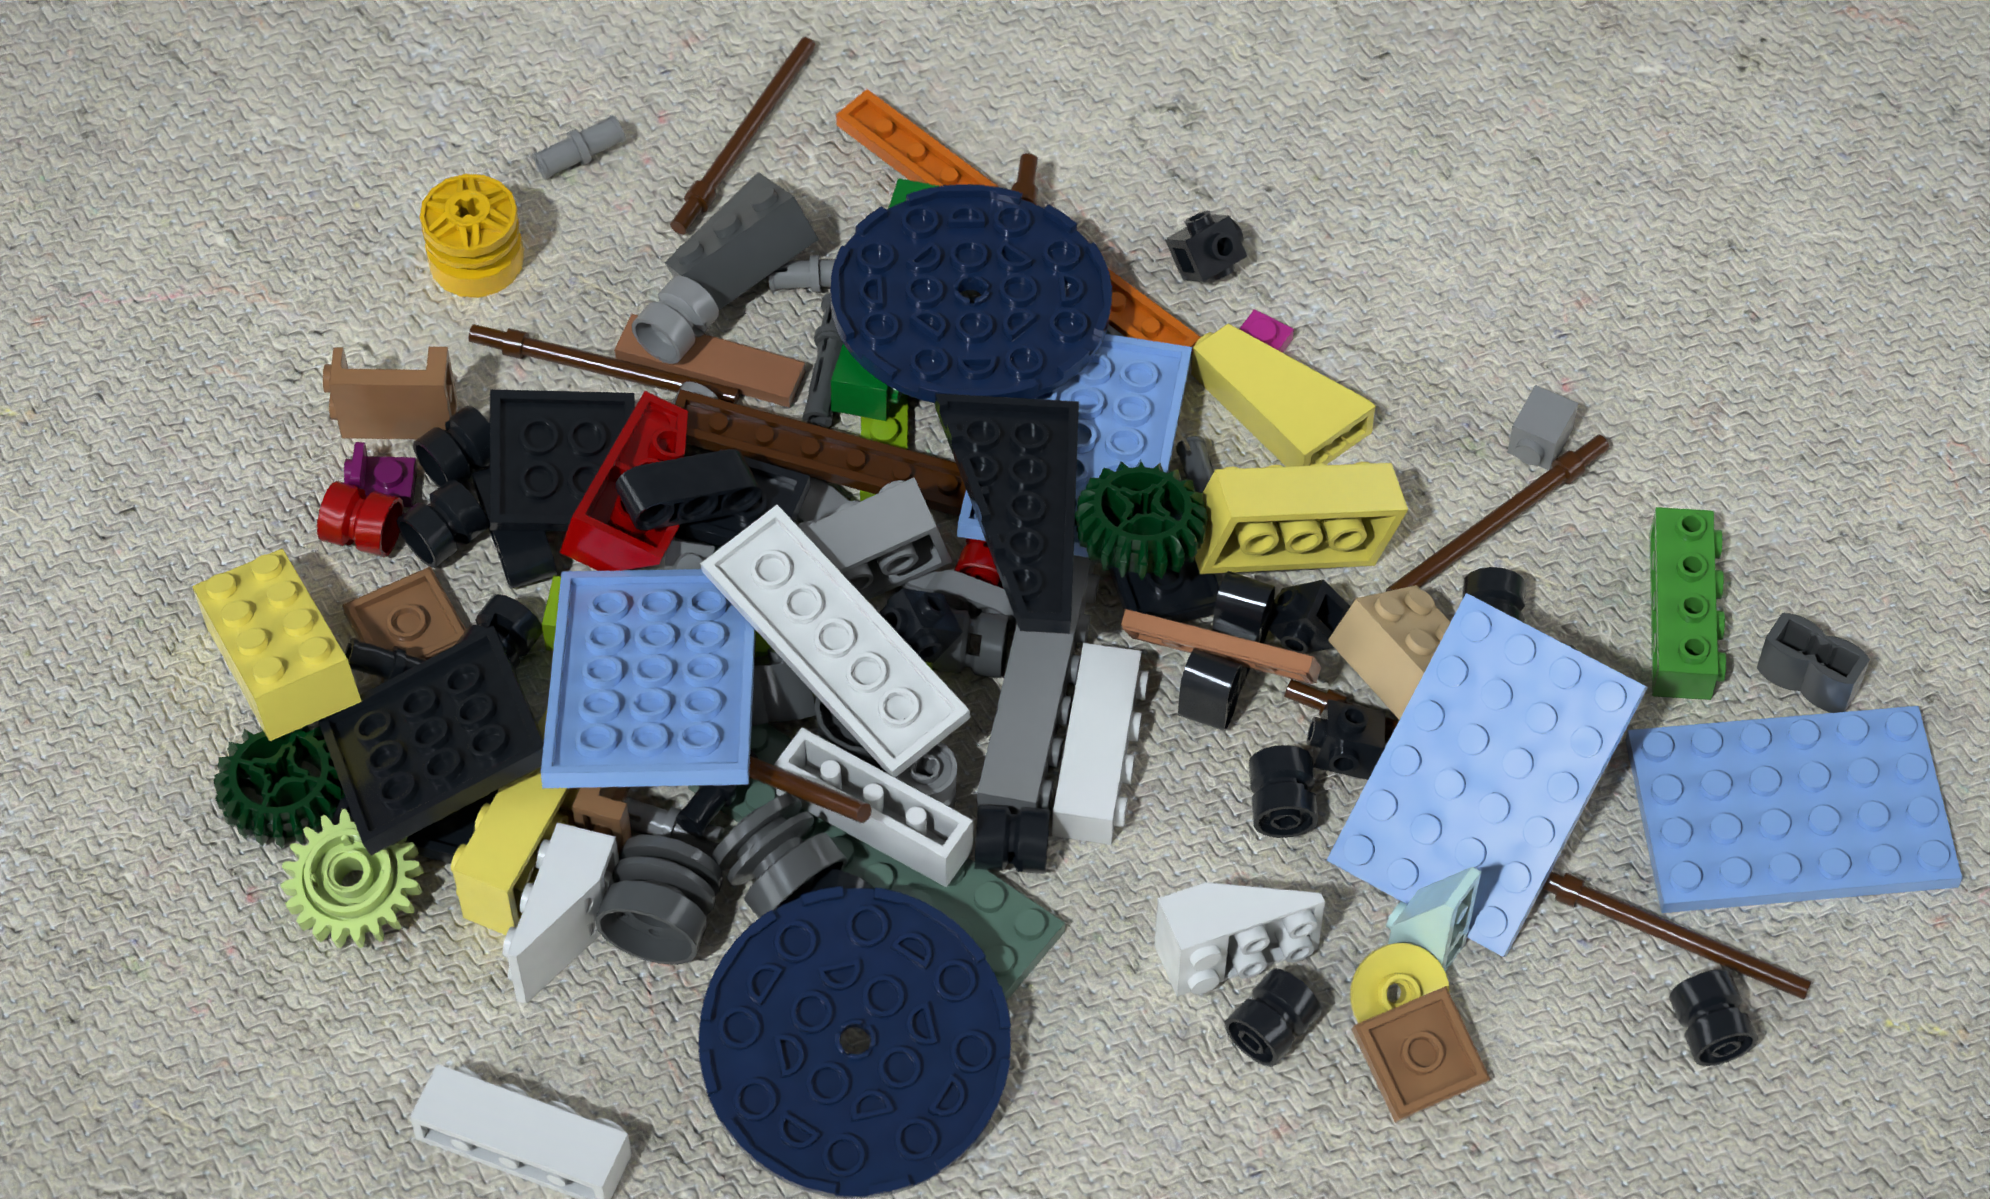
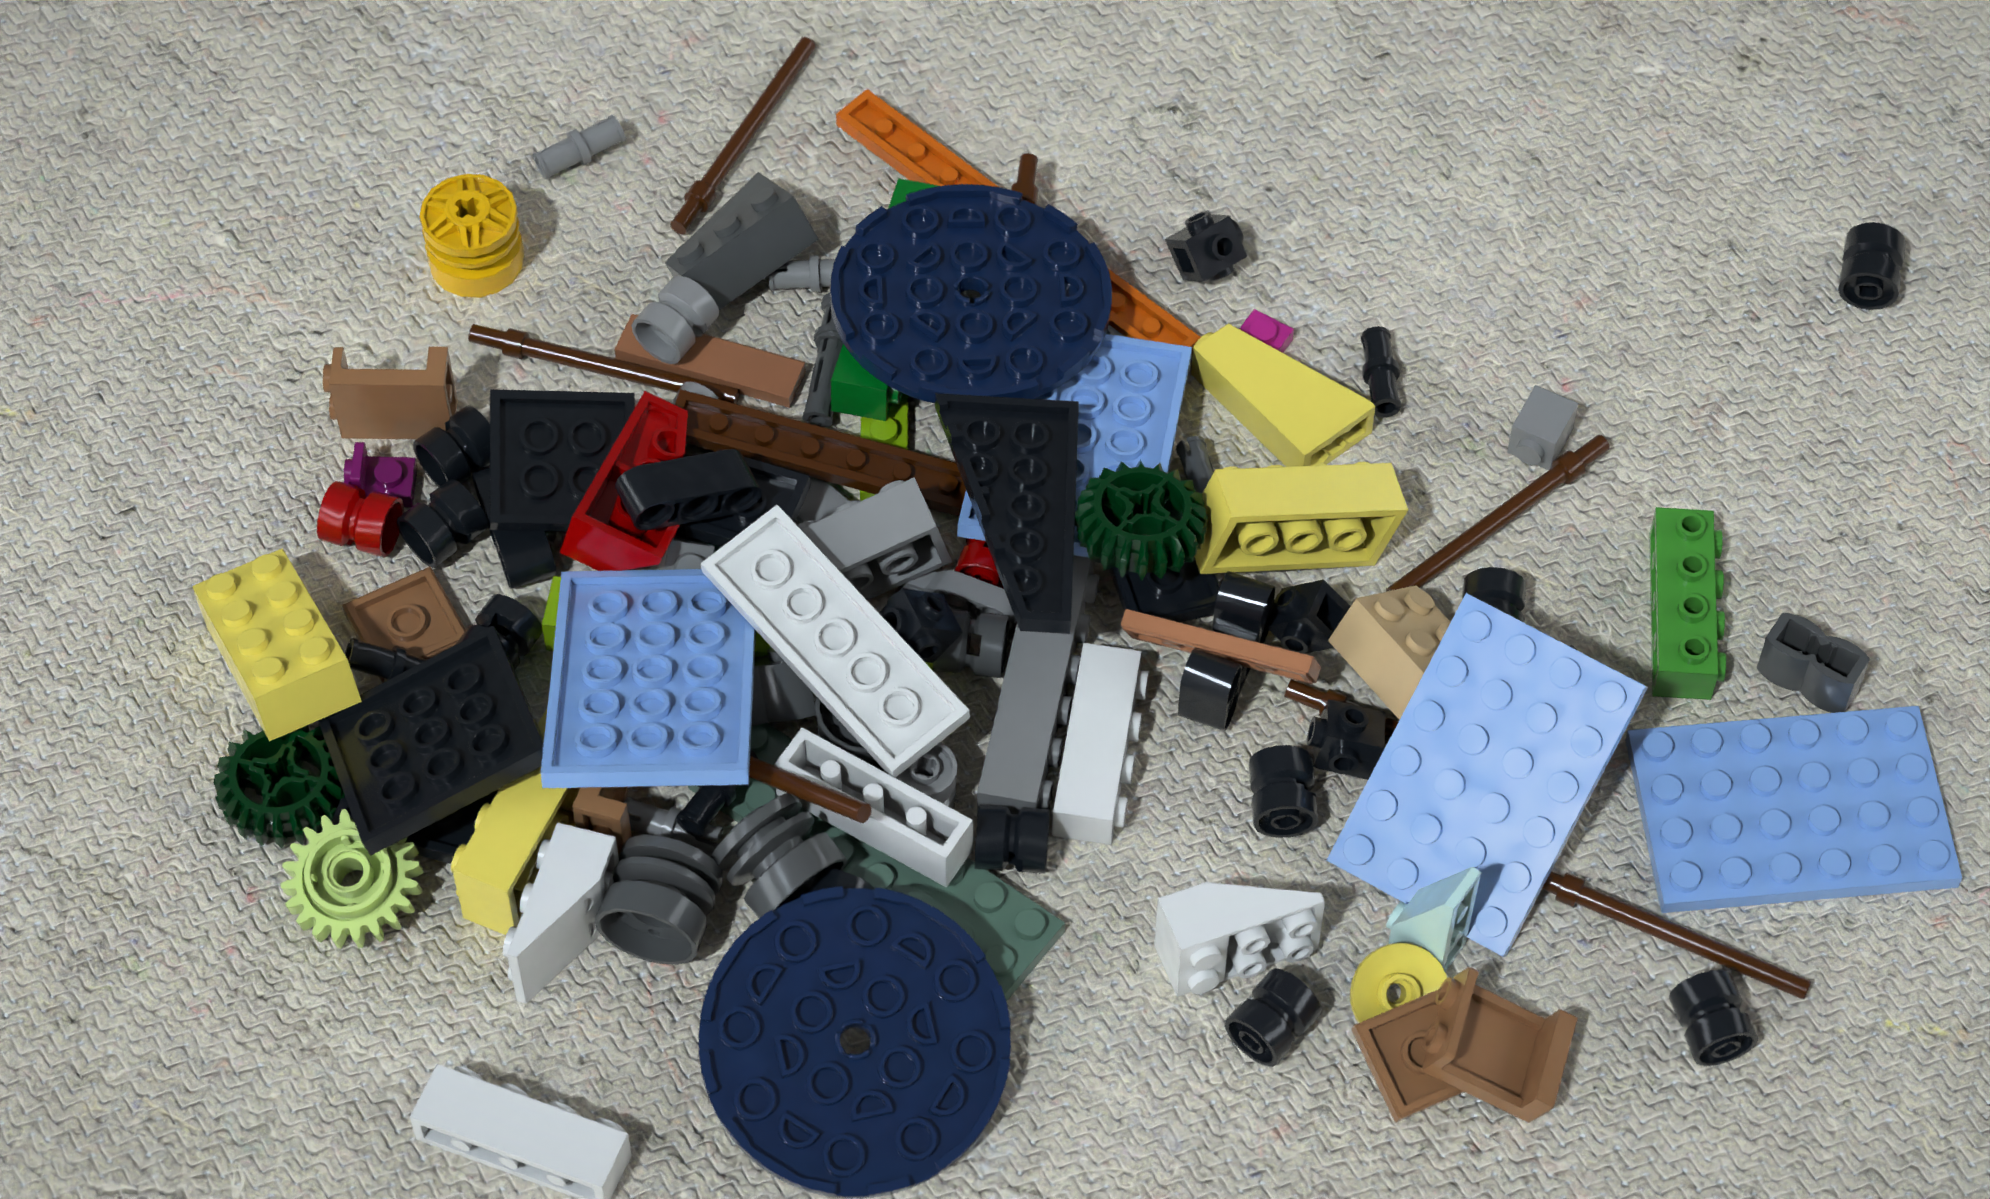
none -> black pin [1361,326,1401,418]
none -> medium nougat panel [1421,967,1578,1123]
none -> black wheel [1838,222,1906,310]

